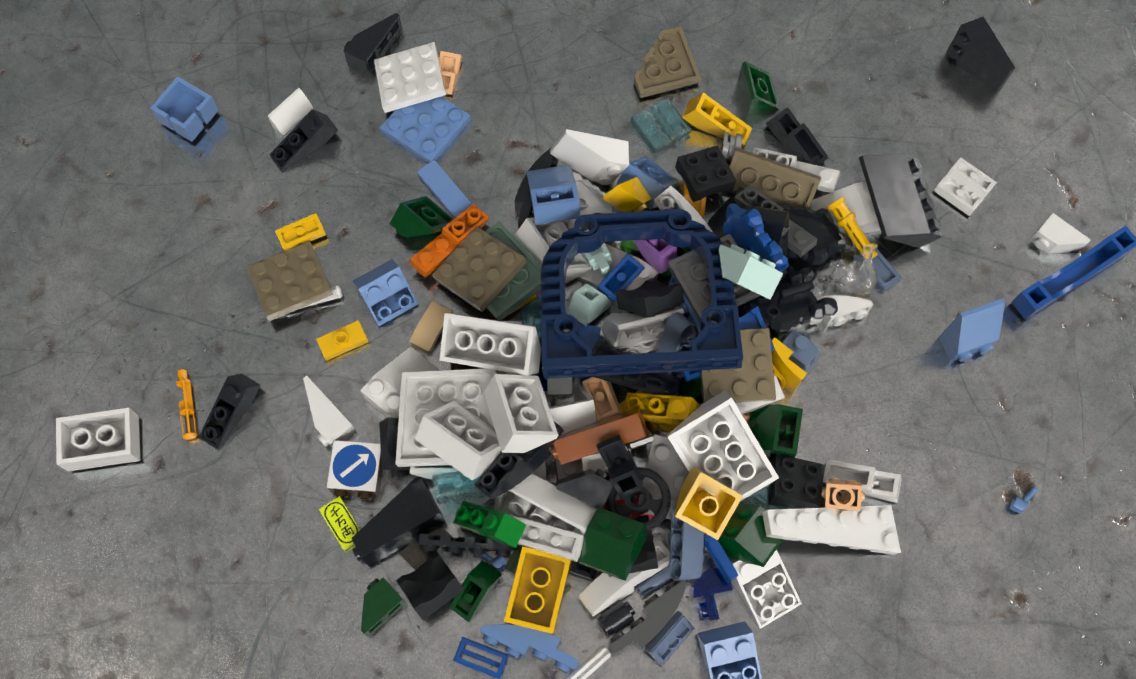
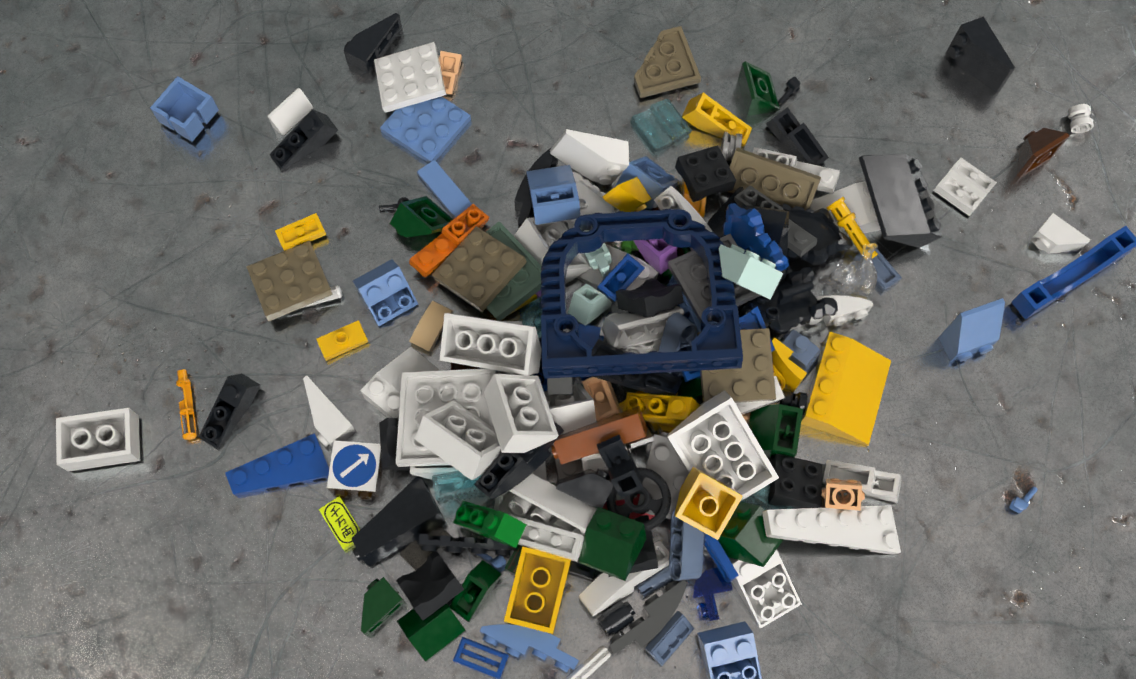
none -> blue wing [225,433,330,496]
none -> black hand [379,197,409,211]
none -> dark green slope [397,603,466,662]
none -> black hand [778,76,800,105]
none -> black wheel [779,389,808,416]
none -> yellow slope [801,332,891,446]
none -> reddish brown slope [1017,128,1070,178]
none -> white wheel [1067,104,1094,133]

